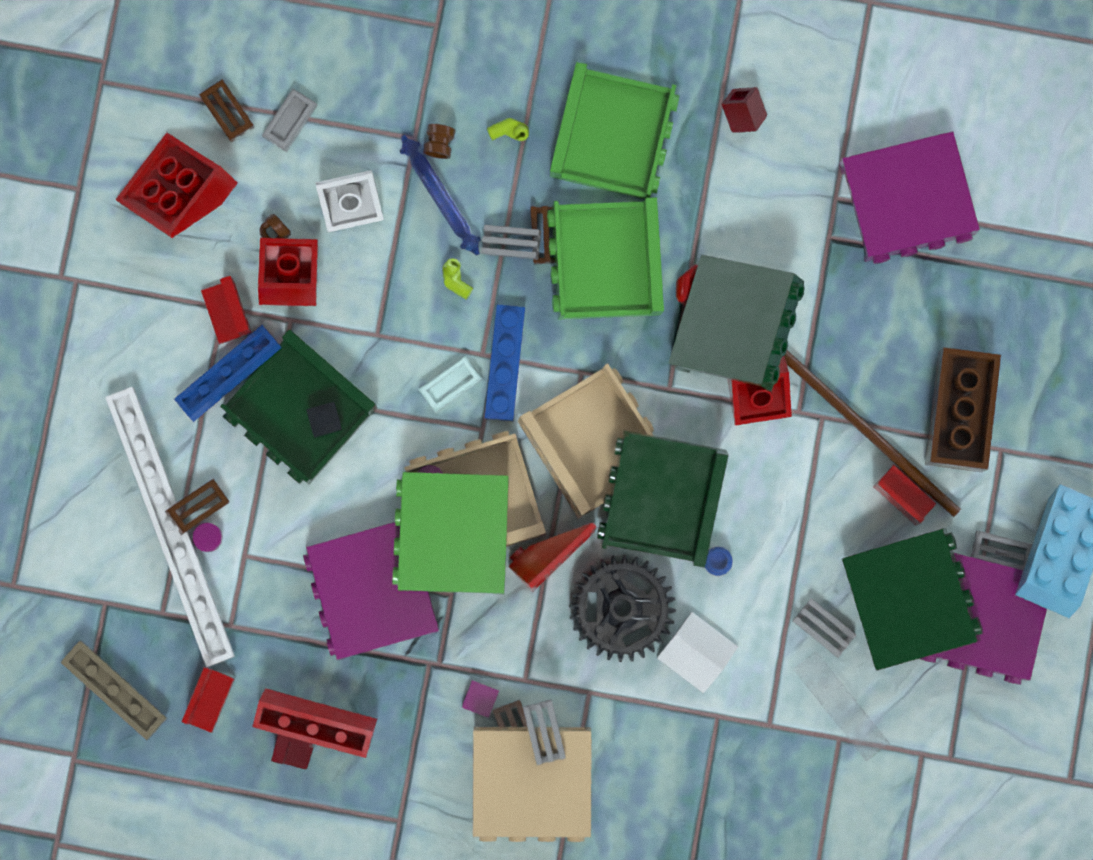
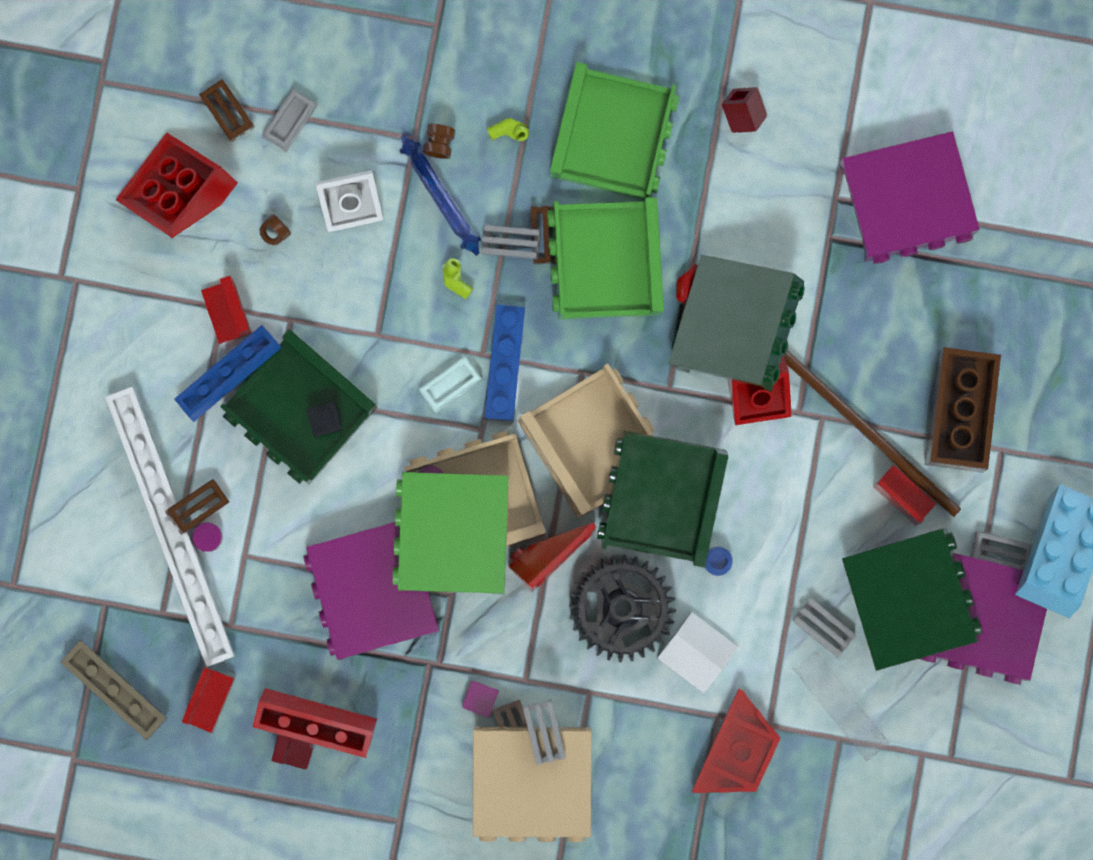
red slope [258,238,318,306] -> none
none -> red wing [691,689,781,793]

